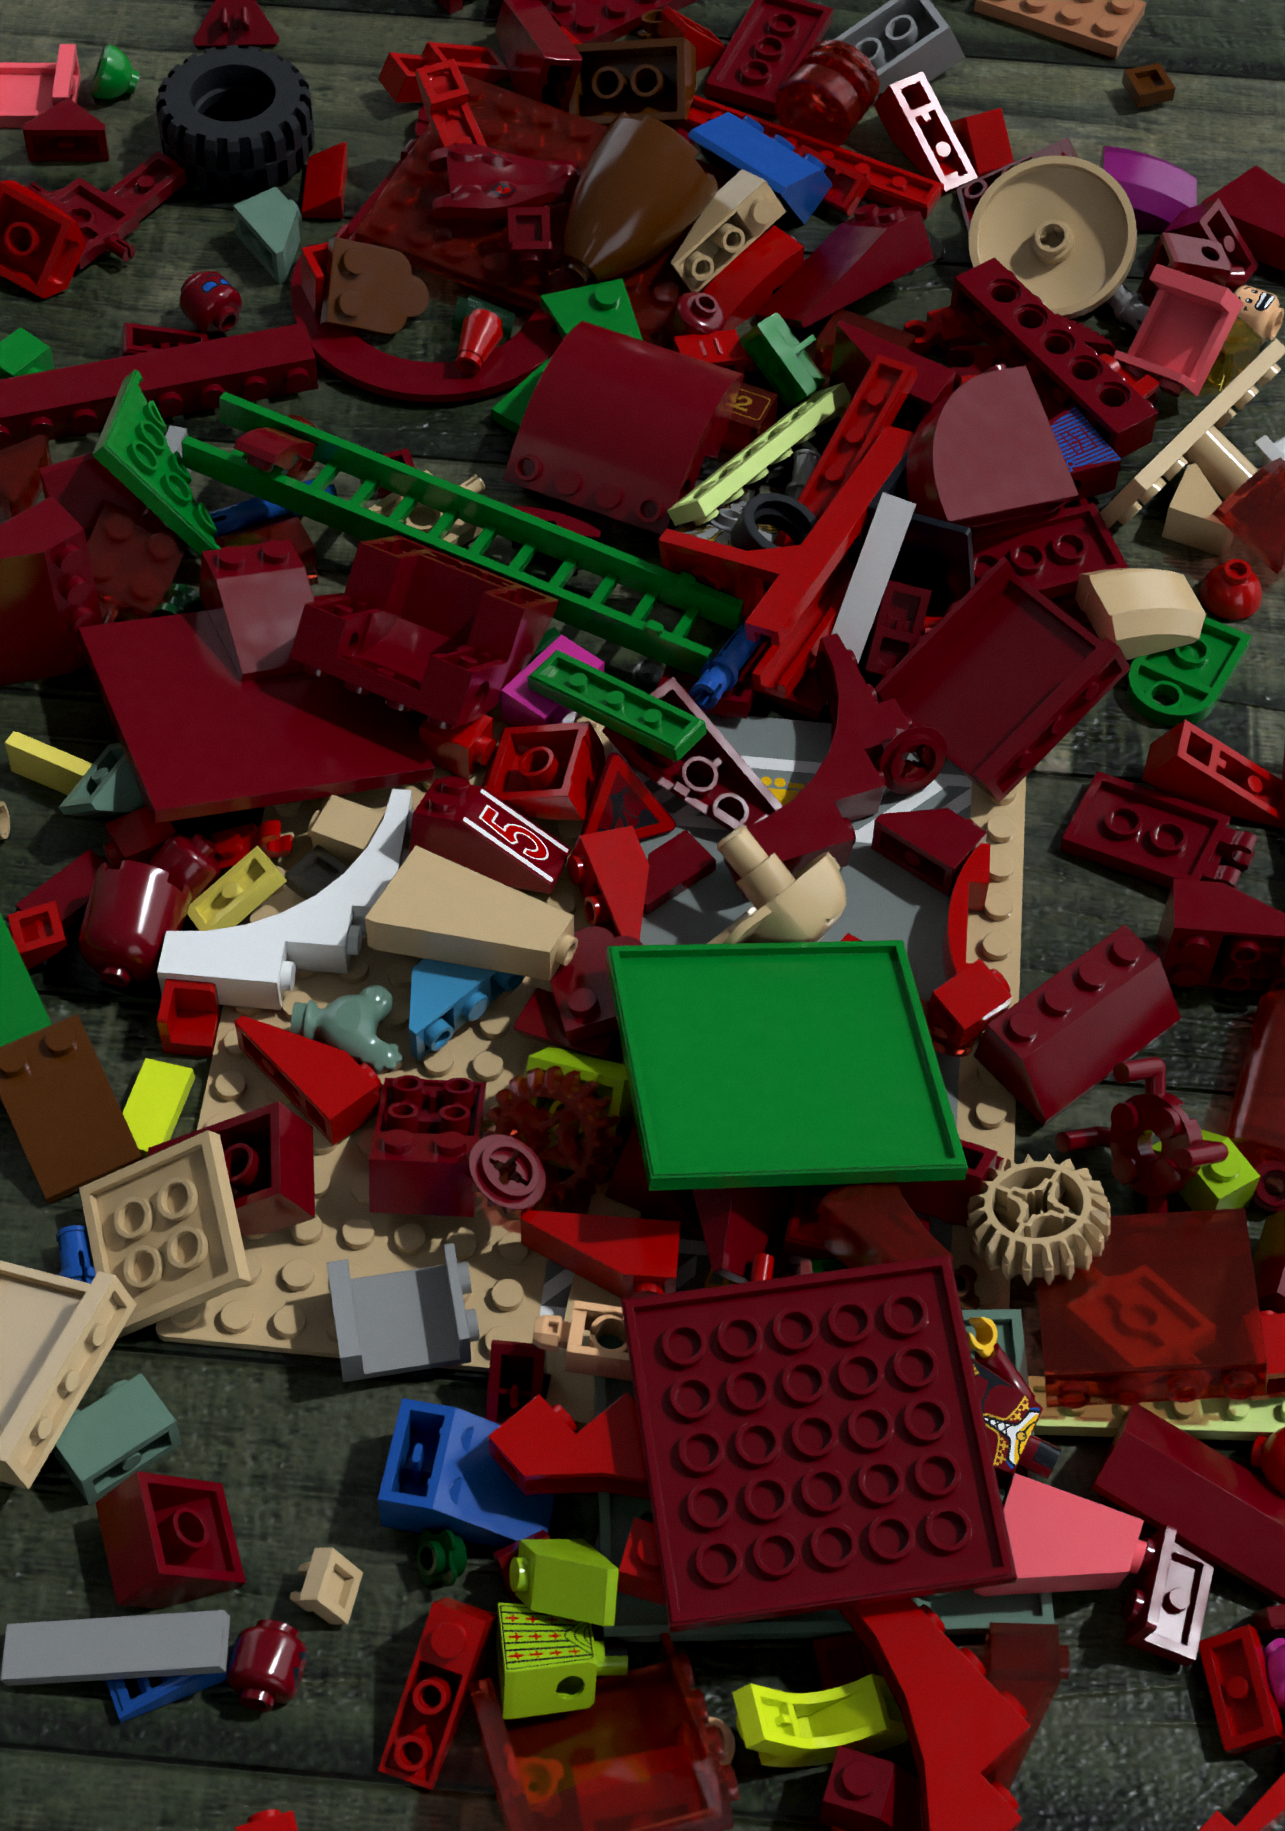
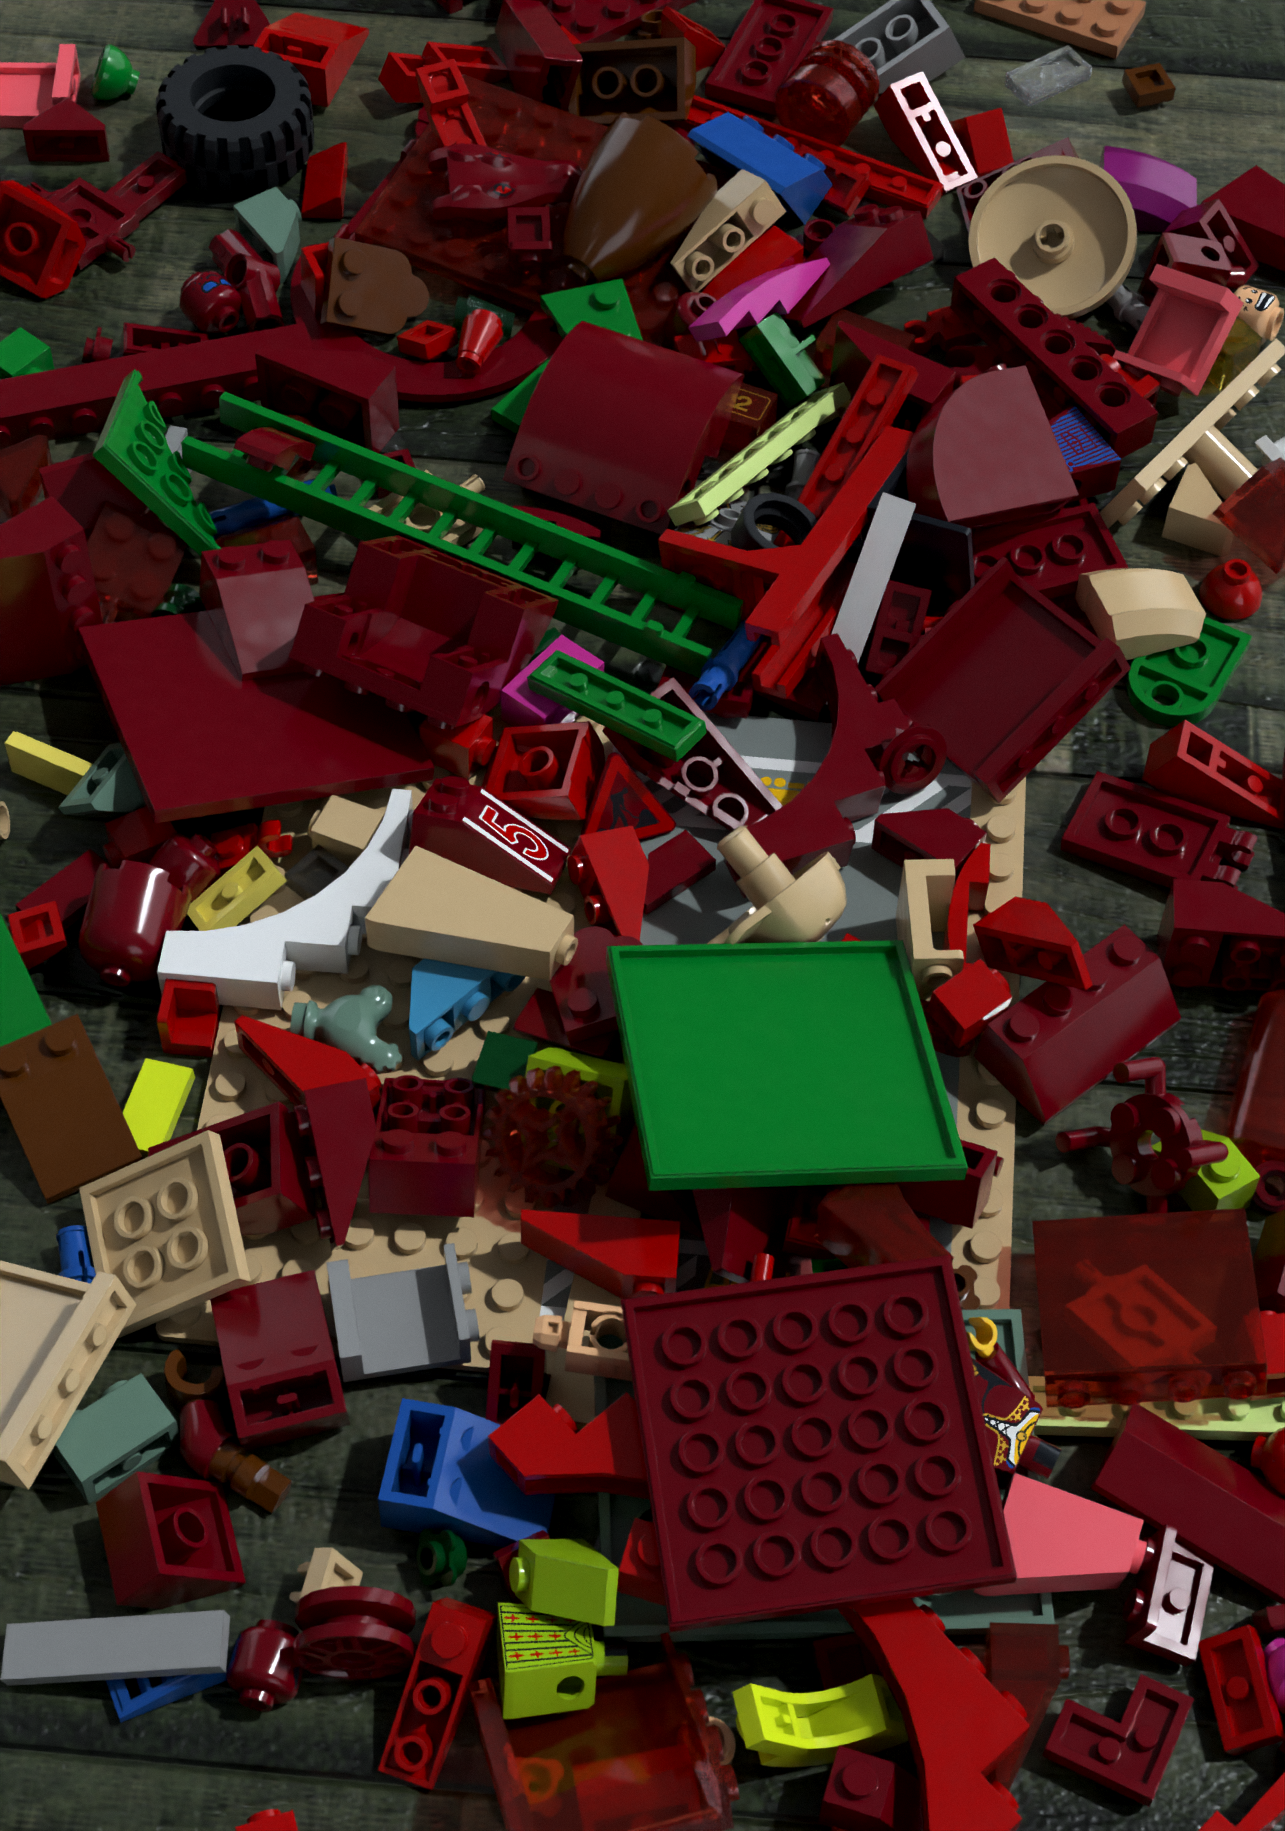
dark red gear [464,1134,546,1215] -> none
tan gear [967,1153,1111,1286] -> none
none -> dark red plate [81,327,113,364]
none -> reddish brown piece [164,1349,292,1513]
none -> dark red piece [208,229,284,333]
none -> dark red slope [210,1270,350,1451]
none -> red slope [253,12,369,107]
none -> dark red slope [255,348,400,453]
none -> dark red wheel [292,1586,416,1680]
none -> dark red slope [293,1078,377,1251]
none -> red plate [397,320,459,361]
none -> dark green panel [472,1031,537,1117]
none -> dark pink slope [688,258,831,342]
none -> dark red plate [796,219,836,255]
none -> tan panel [896,859,964,1017]
none -> red slope [973,896,1093,990]
none -> clear plate [1004,45,1092,107]
none -> dark red plate [1042,1674,1194,1807]

